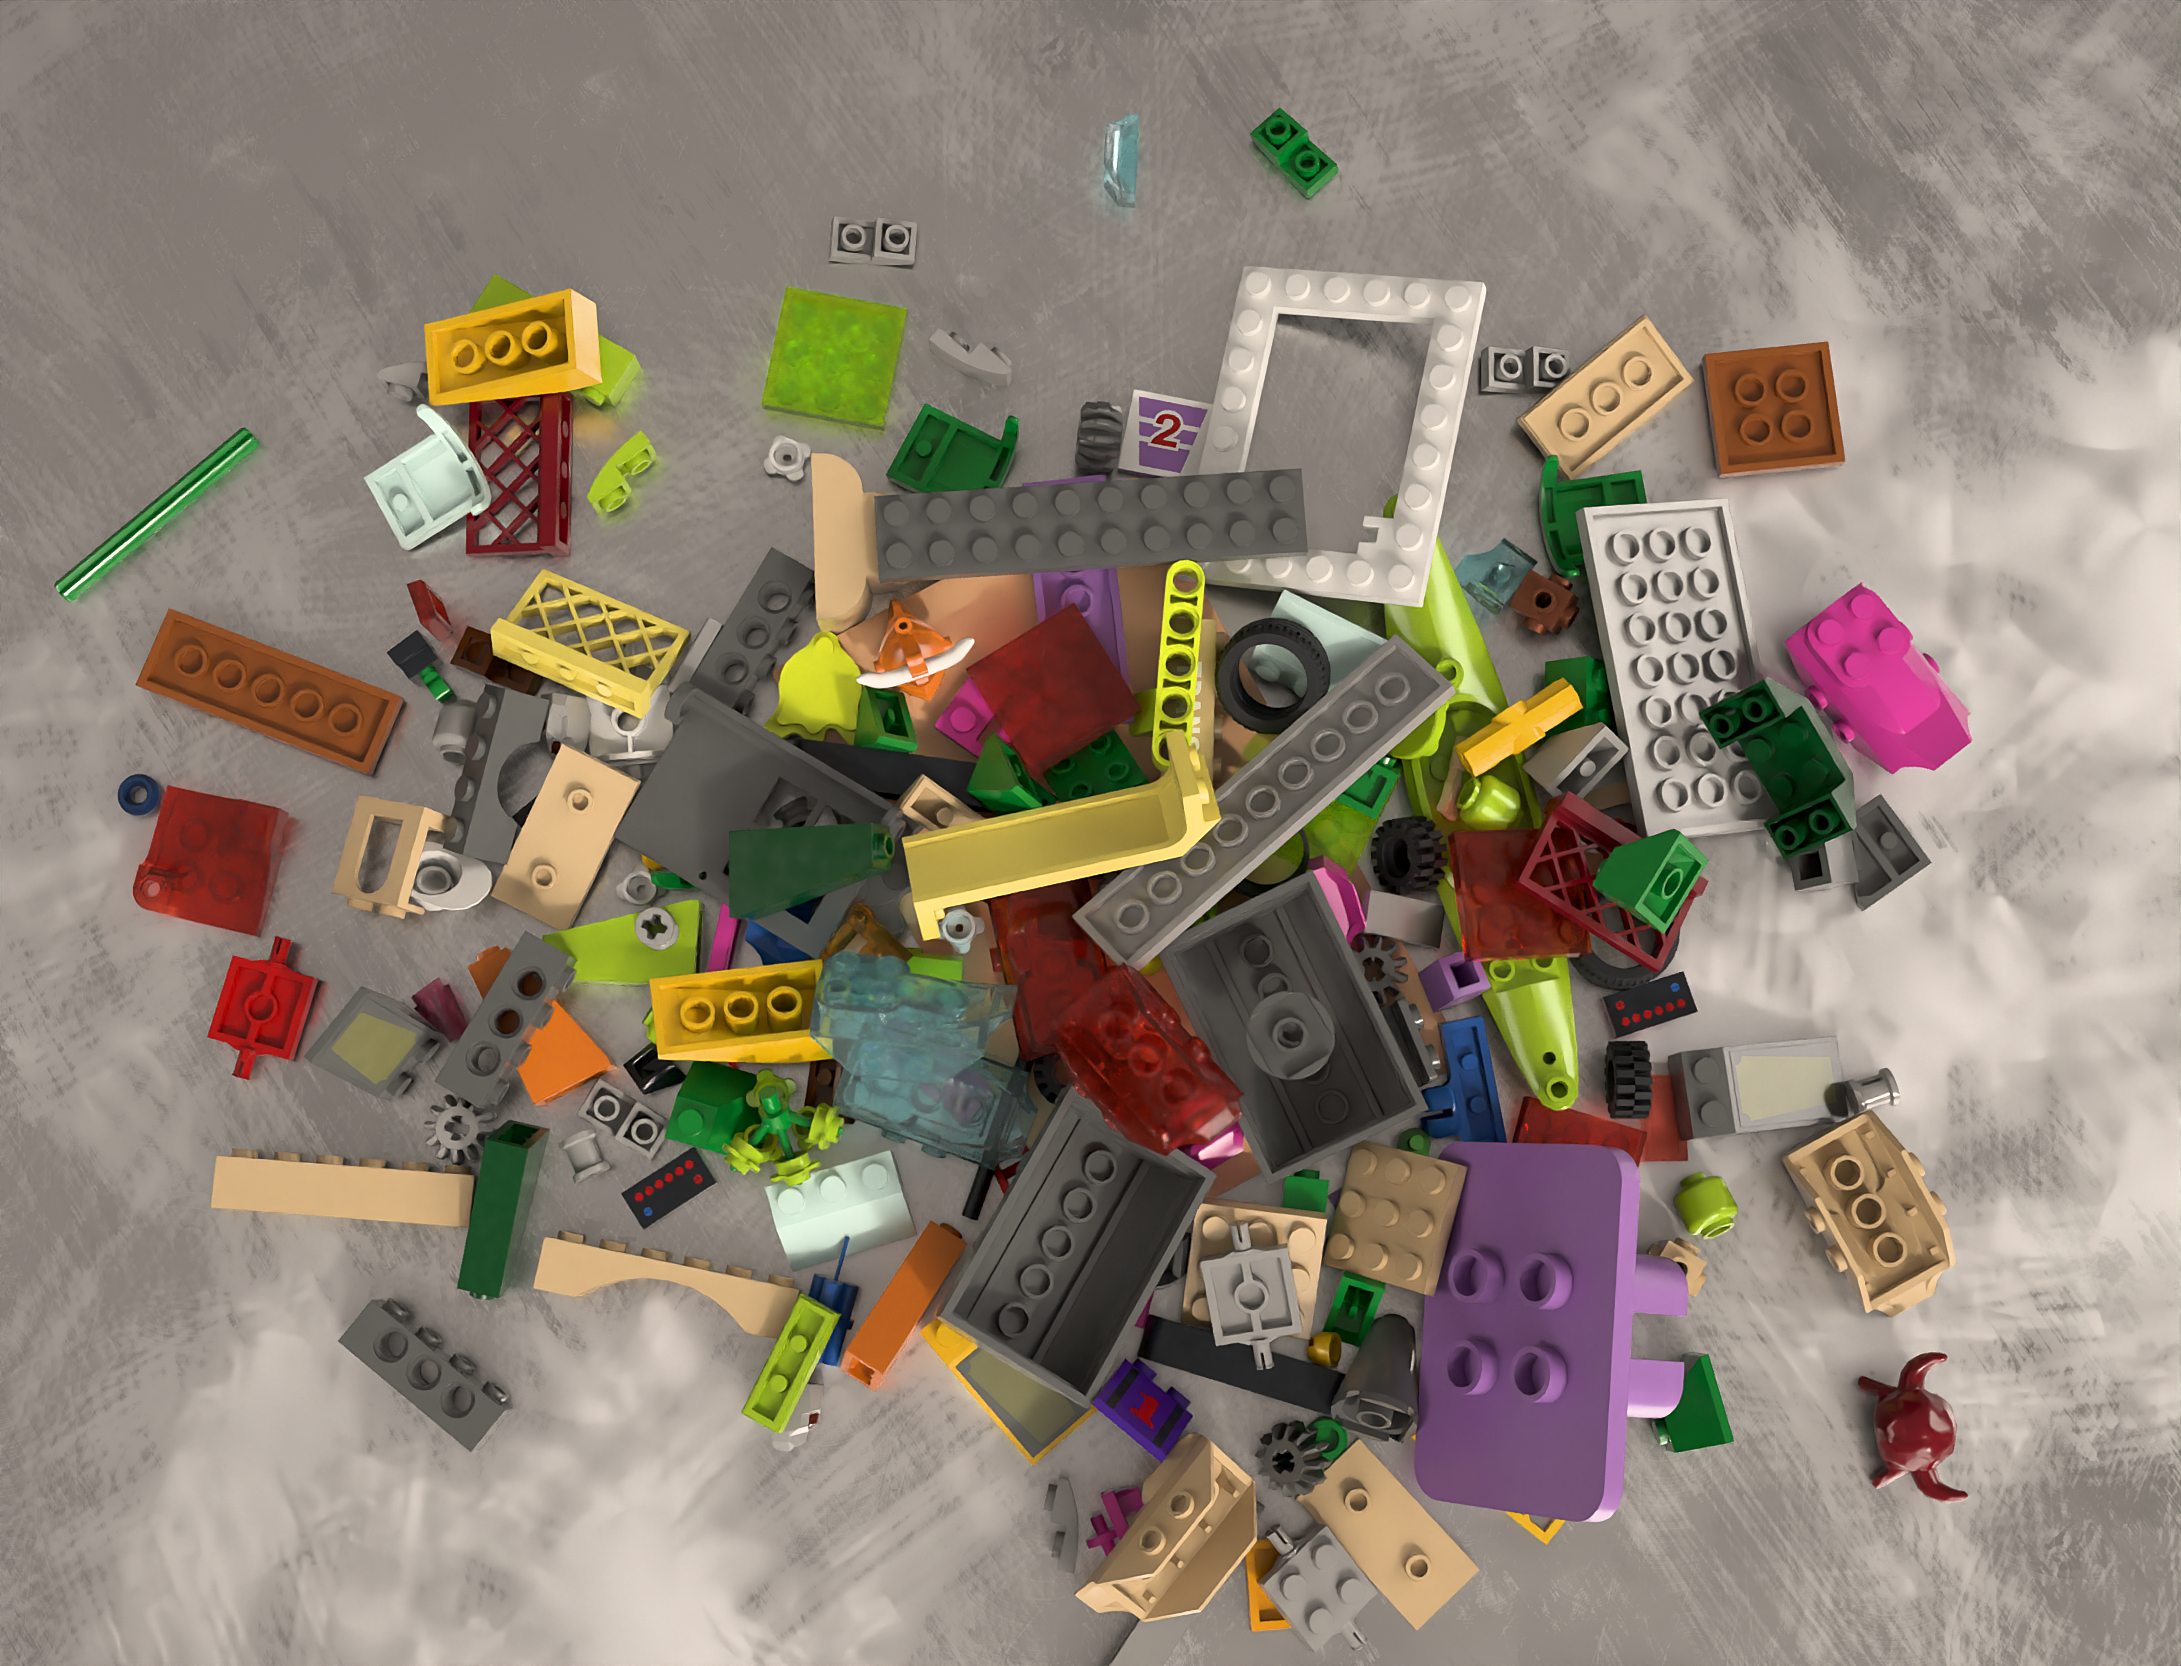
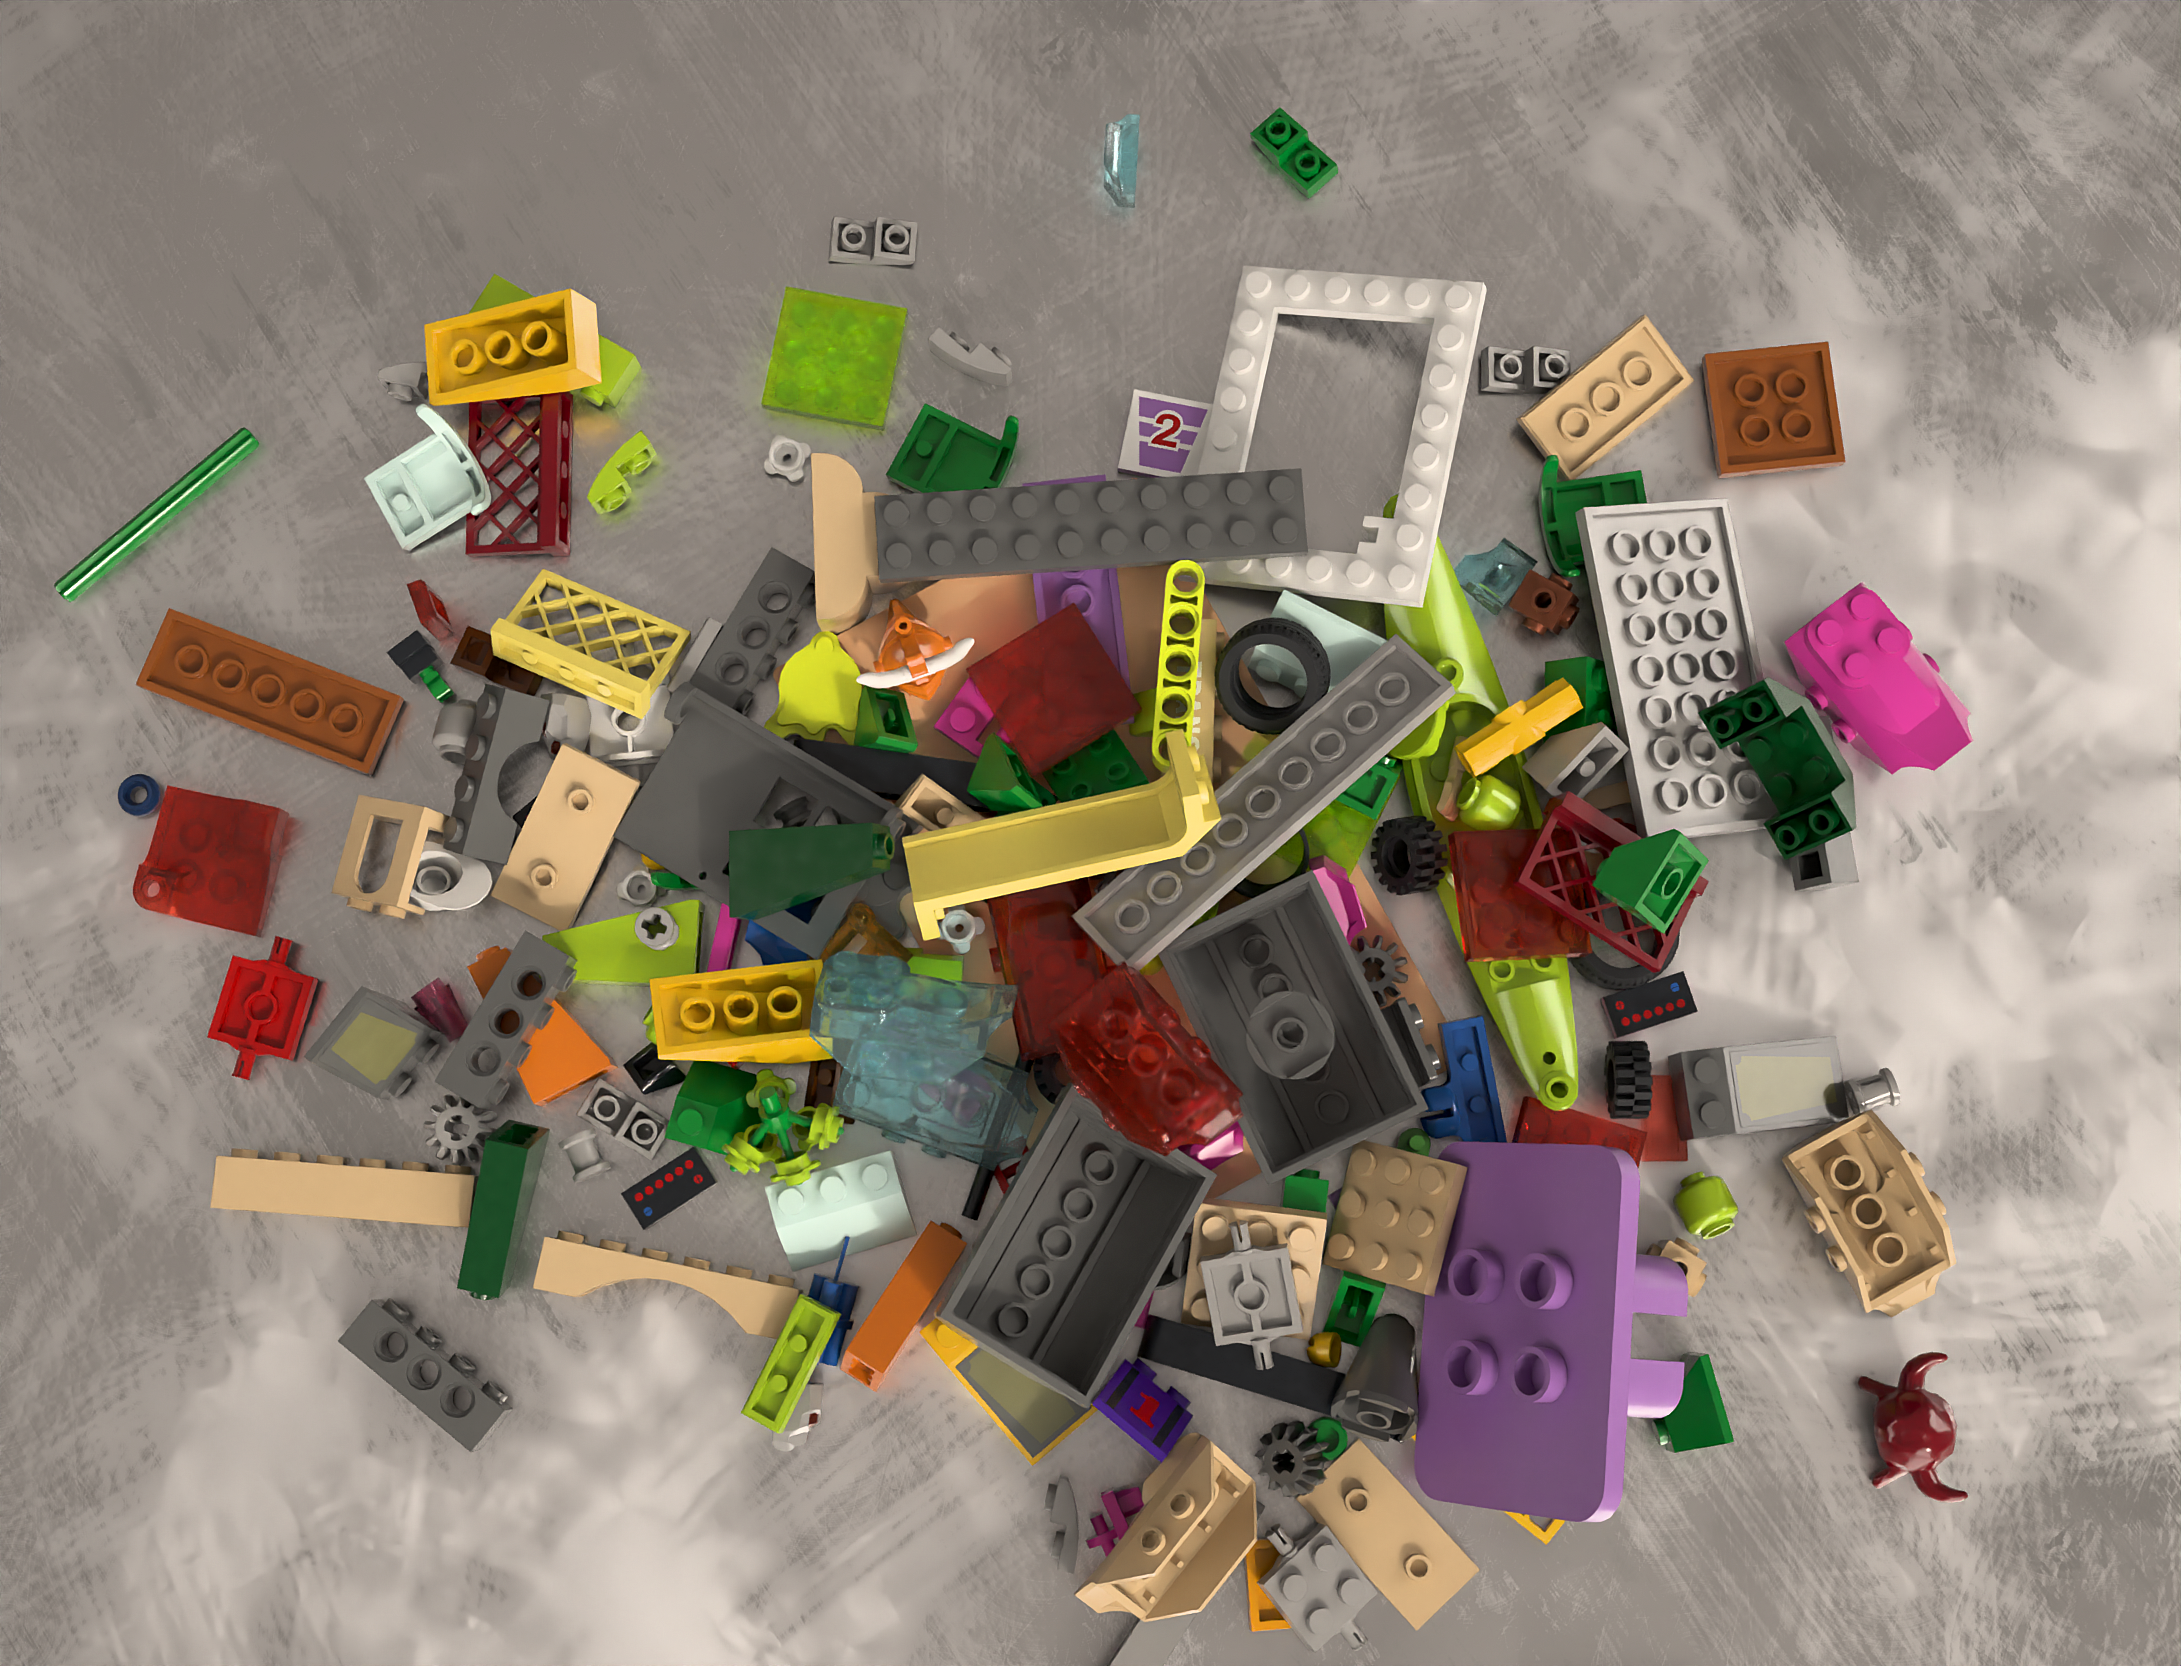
dark grey gear [1075,401,1124,473] -> none
light grey slope [1360,890,1445,948] -> none
medium lavender brick [1418,947,1491,1013] -> none
dark grey wing [1850,794,1932,911] -> none

